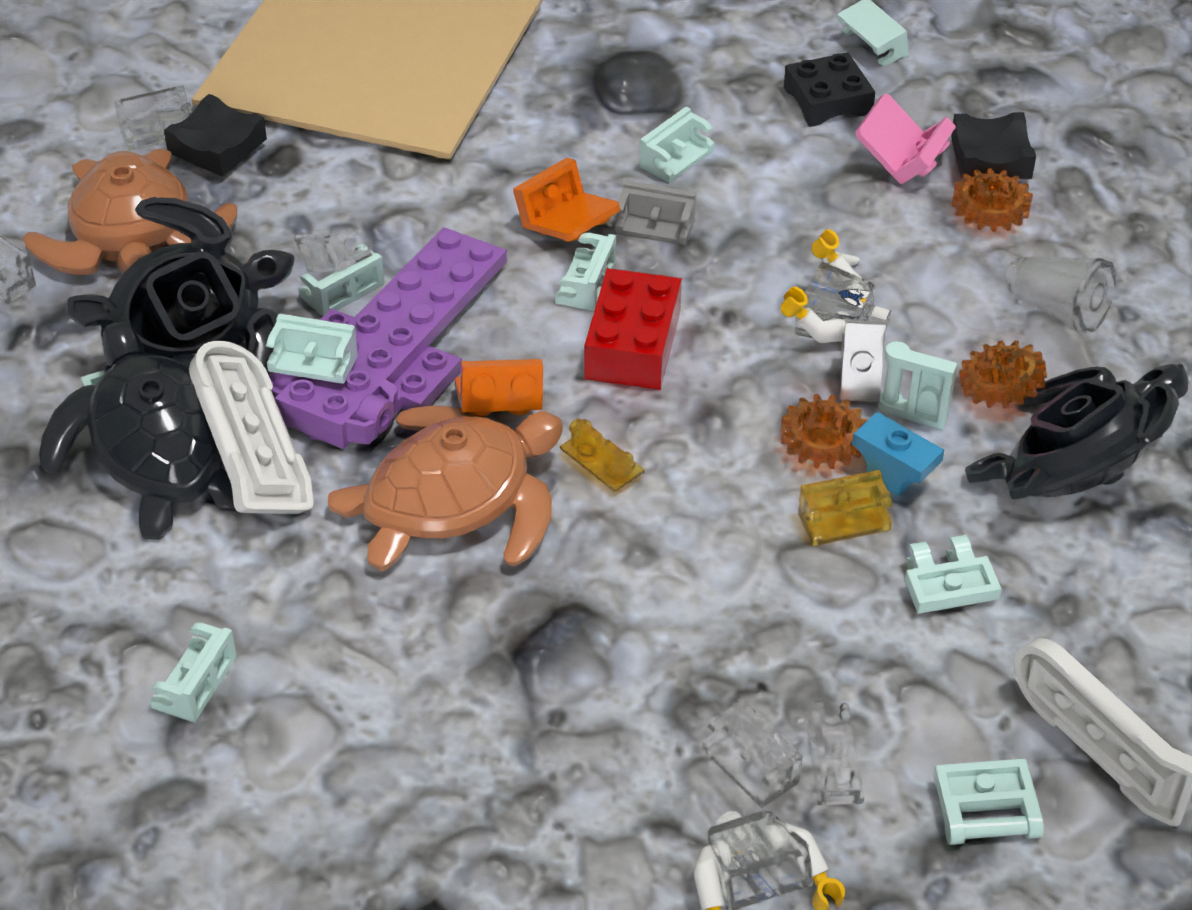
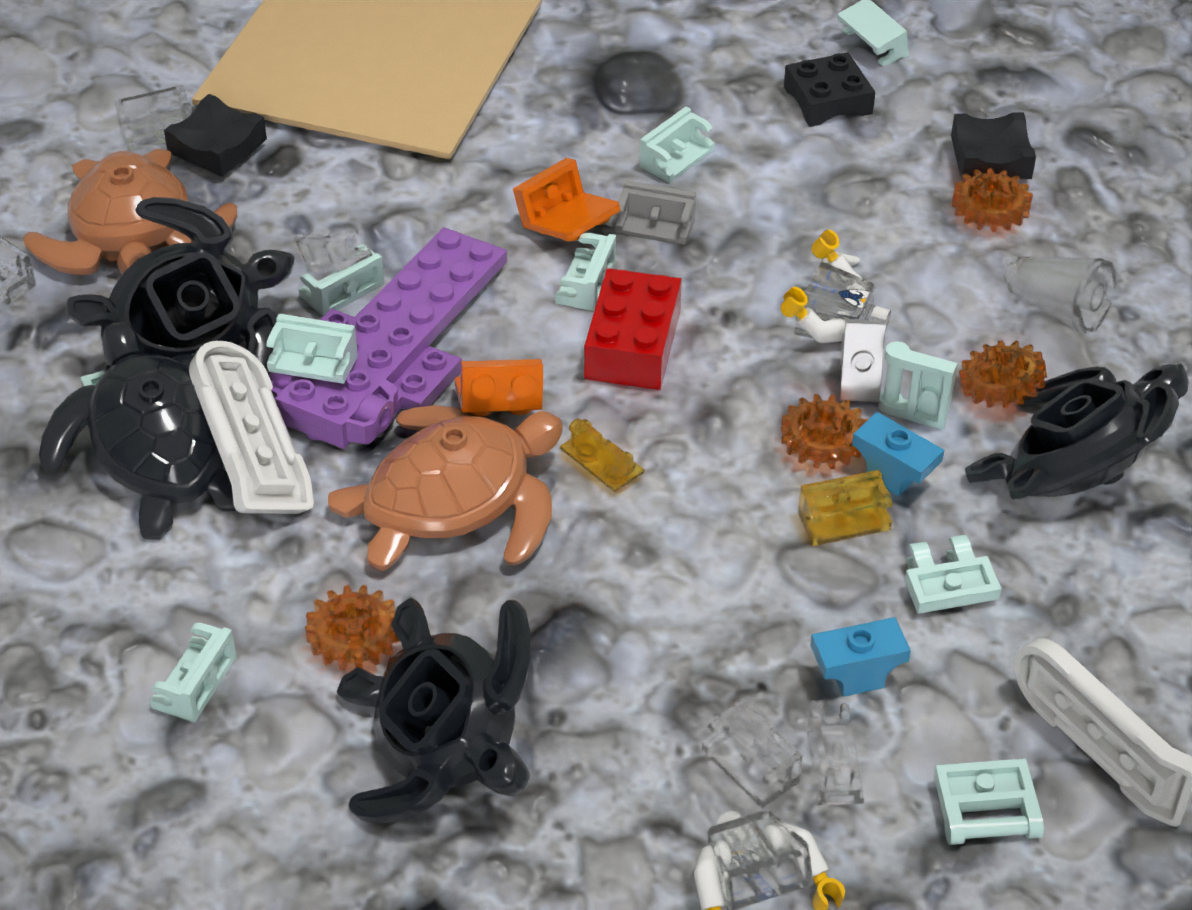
bright pink bracket [855,94,956,185] -> none
none -> clear orange gear [305,585,400,671]
none -> black animal [337,598,530,824]
none -> dark azure brick [810,617,911,697]

